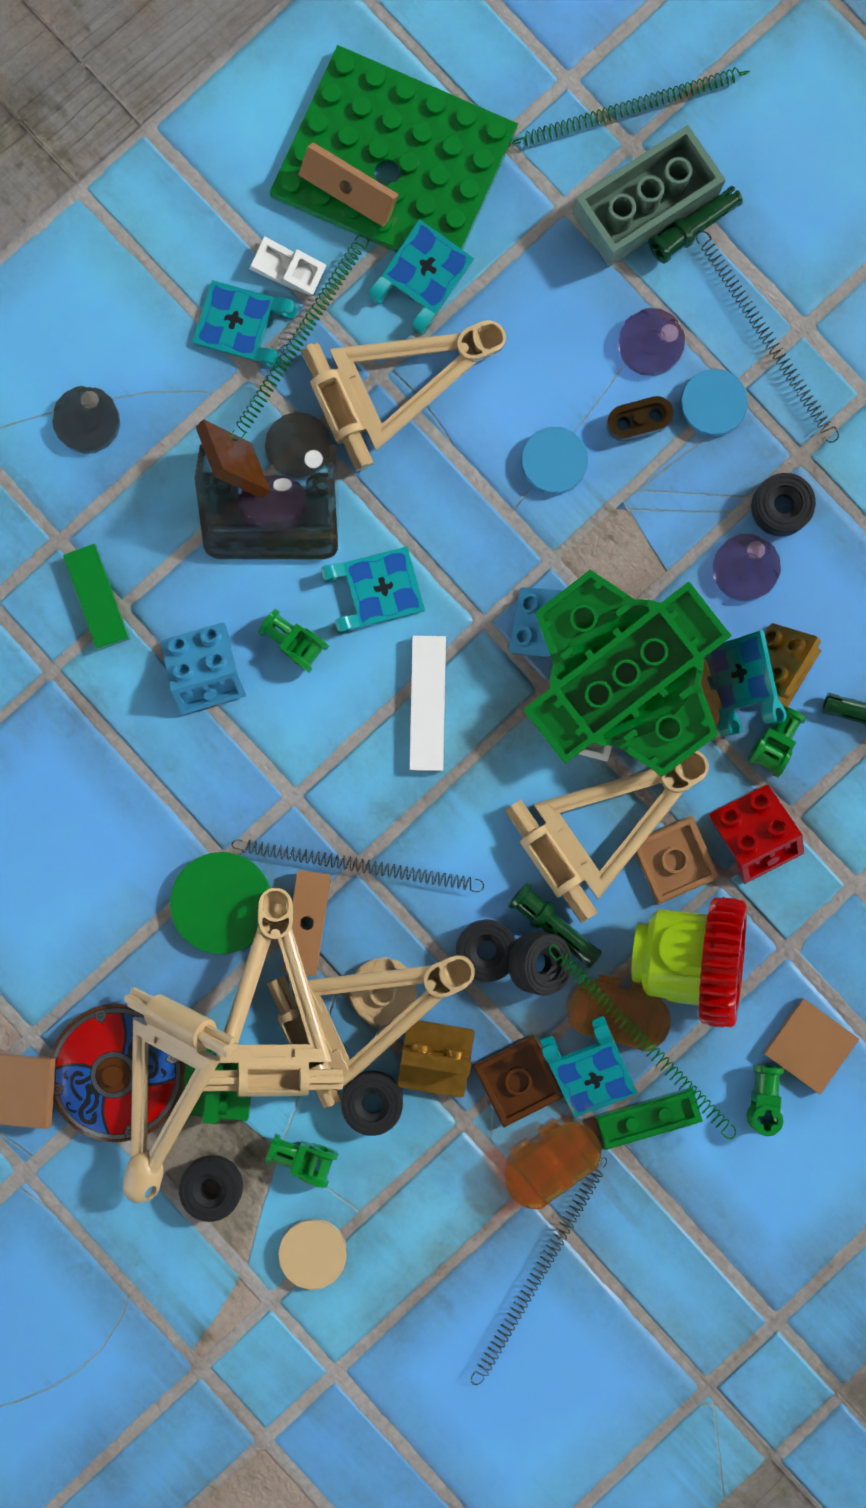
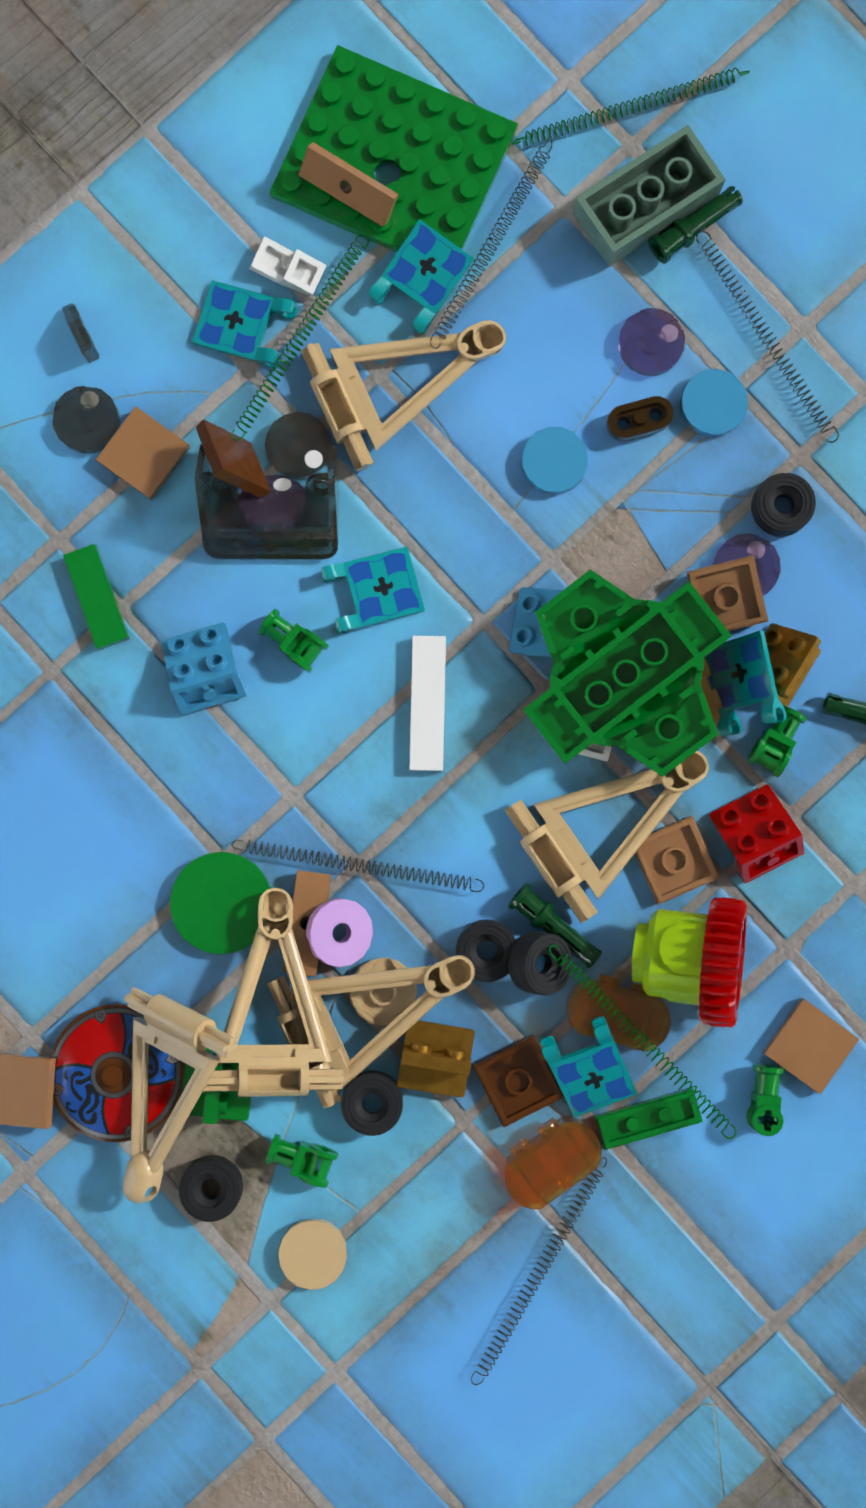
none -> clear smoke tile [62,303,100,363]
none -> medium nougat tile [96,406,191,501]
none -> lavender tile [306,898,373,967]
none -> clear smoke piece [430,139,553,349]
none -> medium nougat tile [686,555,768,631]

